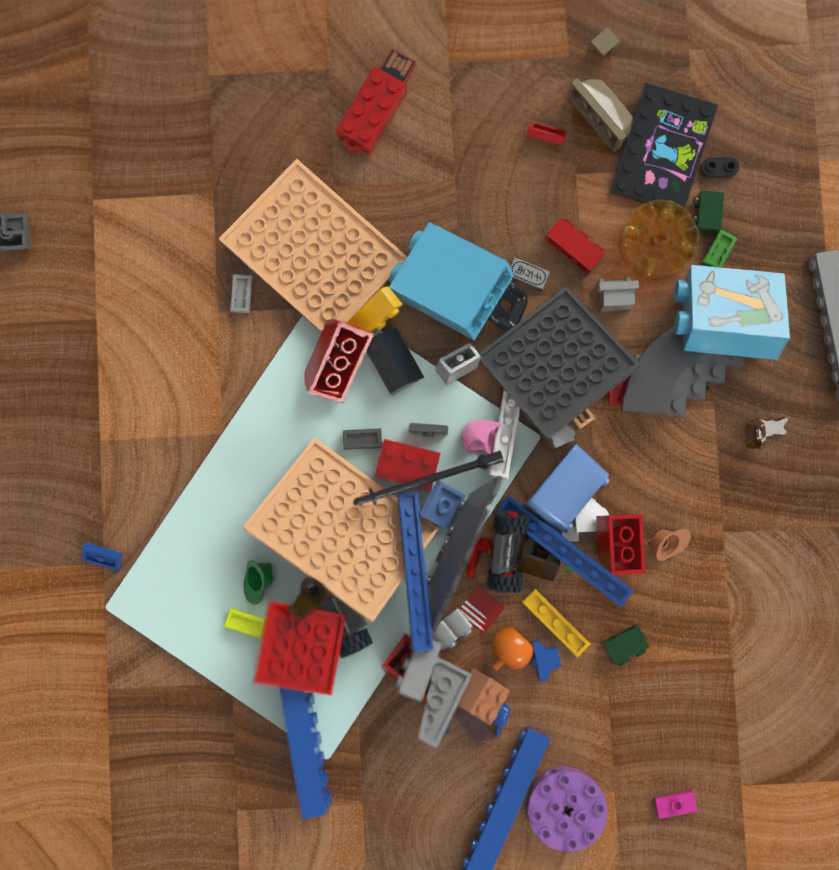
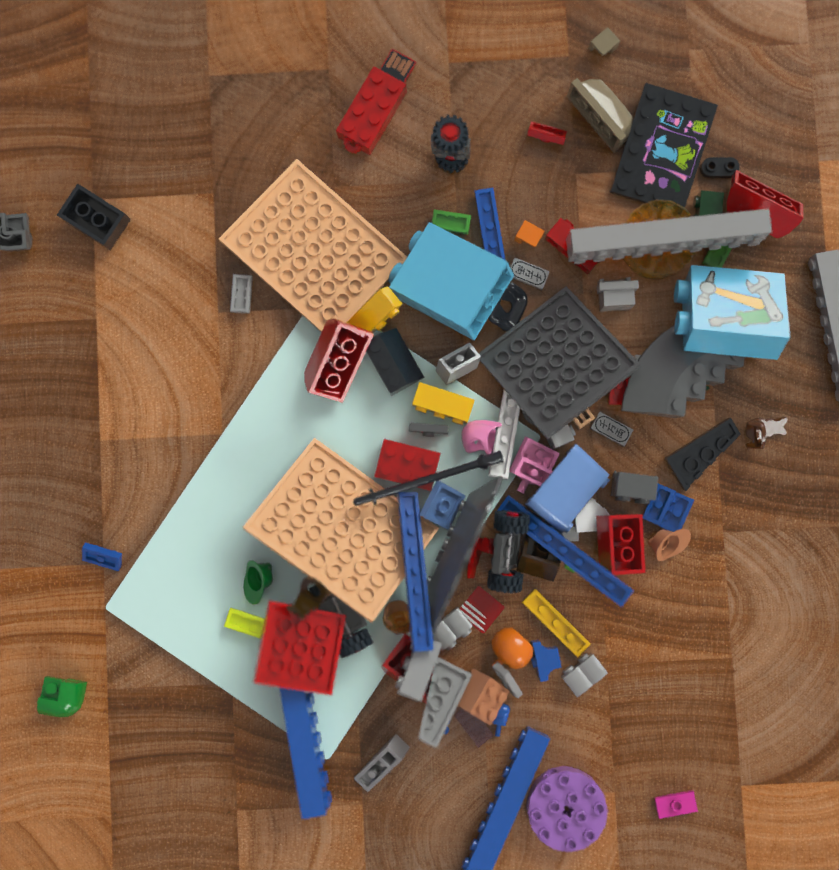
dark grey plate [343,428,382,450] -> none
dark green brick [602,624,650,666] -> none
none -> green brick [37,676,87,717]
none -> black brick [57,183,131,251]
none -> light grey slope [354,734,410,792]
none -> piece [383,600,410,635]
none -> yellow brick [412,382,475,425]
none -> black plate [431,114,471,173]
none -> bright green plate [432,209,471,235]
none -> blue plate [474,188,506,261]
none -> light grey tile [492,662,523,698]
none -> bright pink plate [509,437,560,494]
none -> orange panel [514,220,545,247]
none -> light grey brick [561,653,608,697]
none -> light grey brick [566,209,772,264]
none -> light grey tile [590,412,633,447]
none -> dark grey brick [610,470,659,504]
none -> blue slope [643,483,695,532]
none -> black wing [664,417,740,491]
none -> red windscreen [727,170,804,238]

